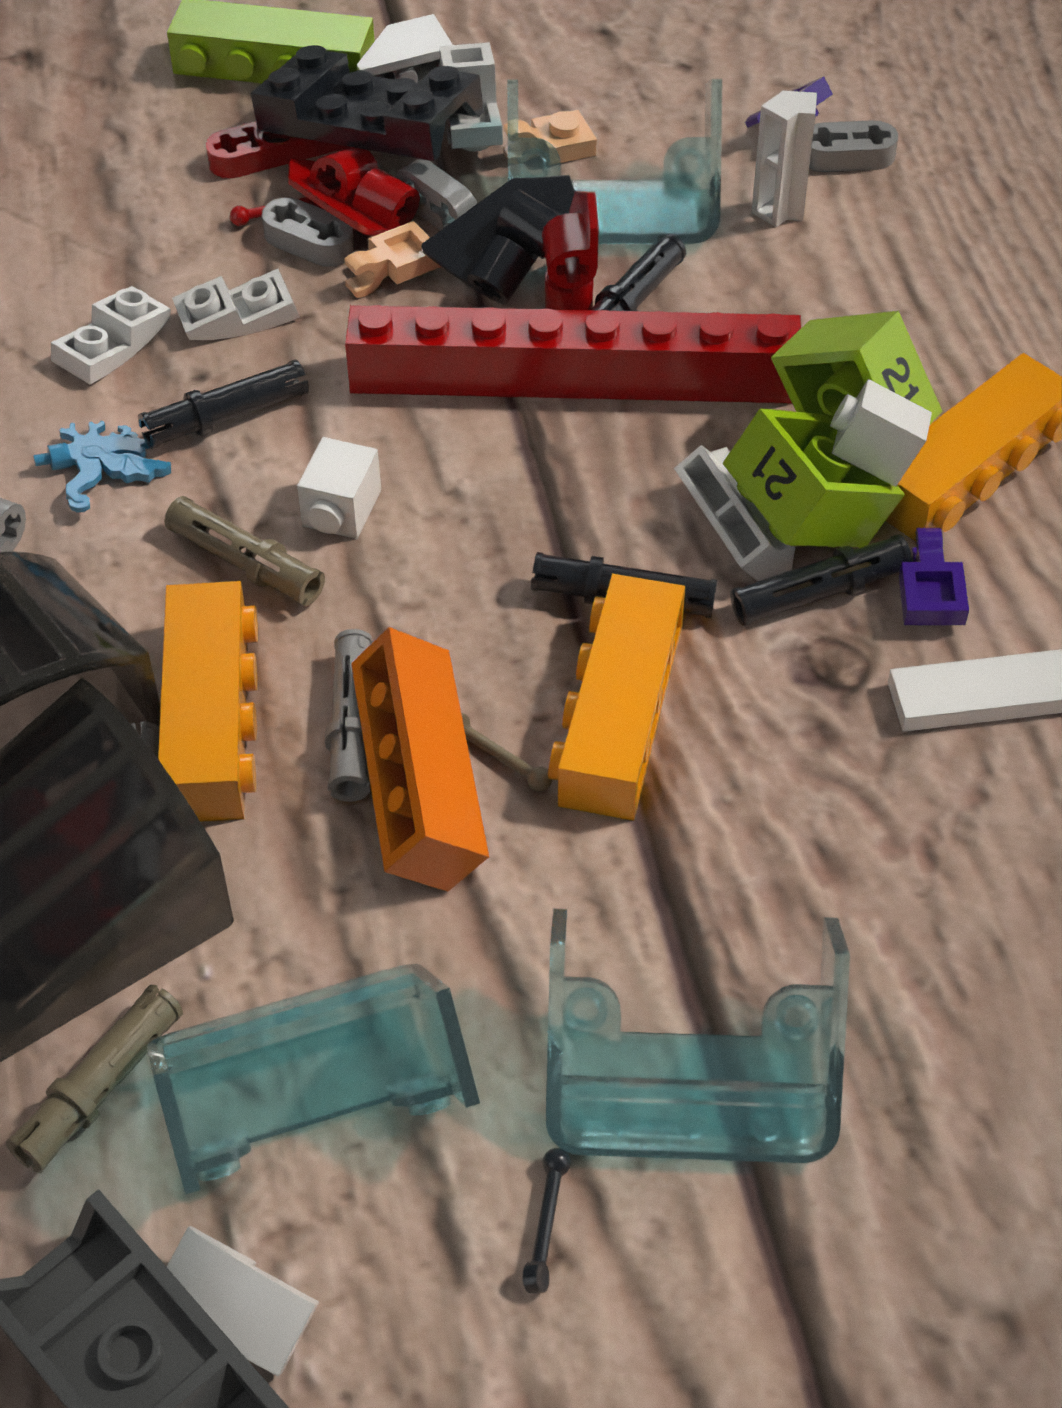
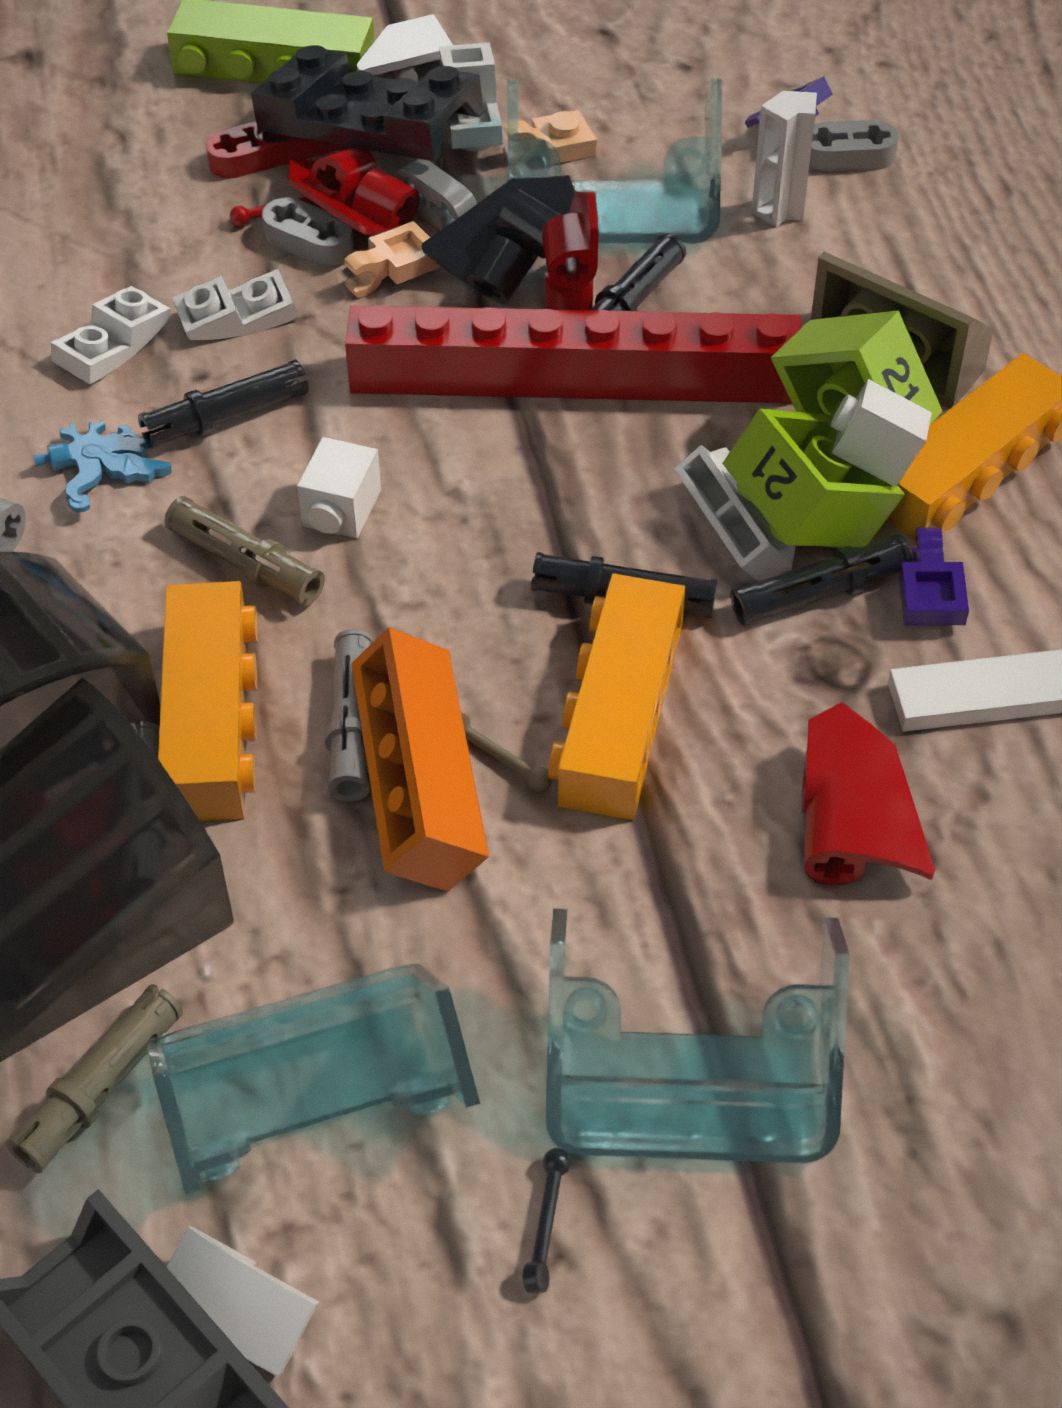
none -> red panel [801,702,935,885]
none -> dark tan slope [811,251,994,408]

